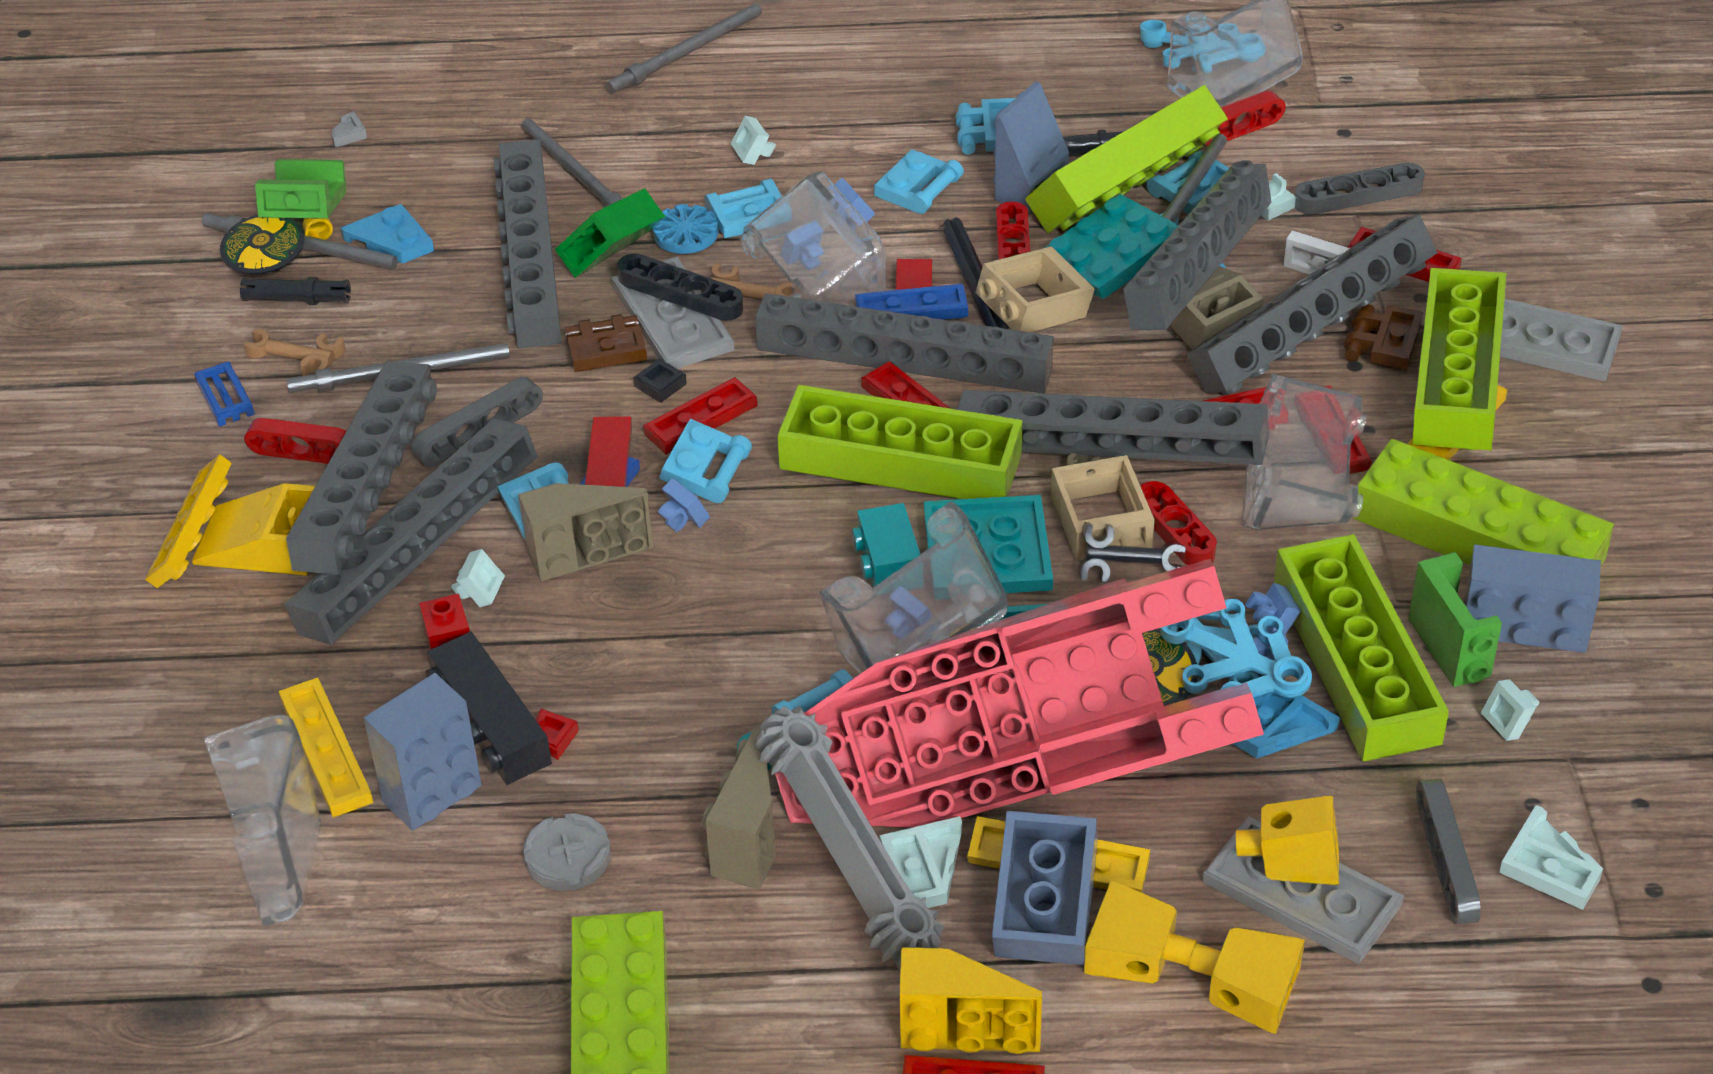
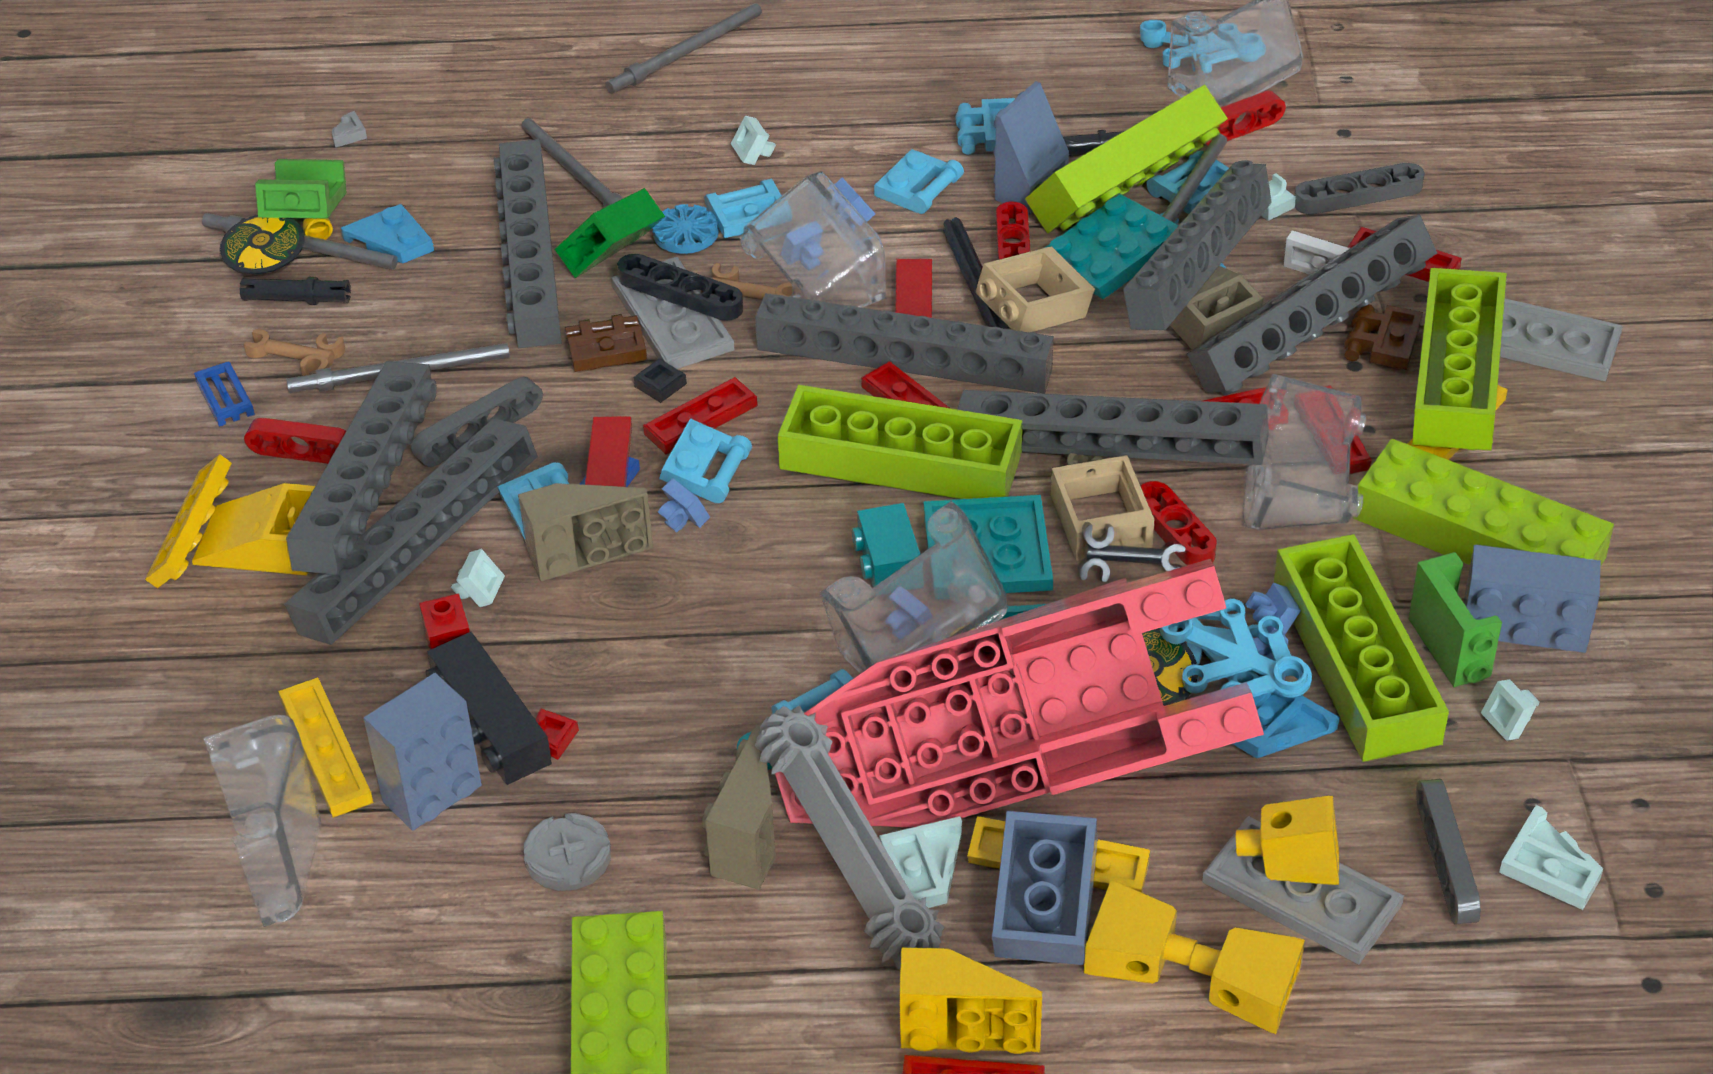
blue tile [855,284,968,320] -> none

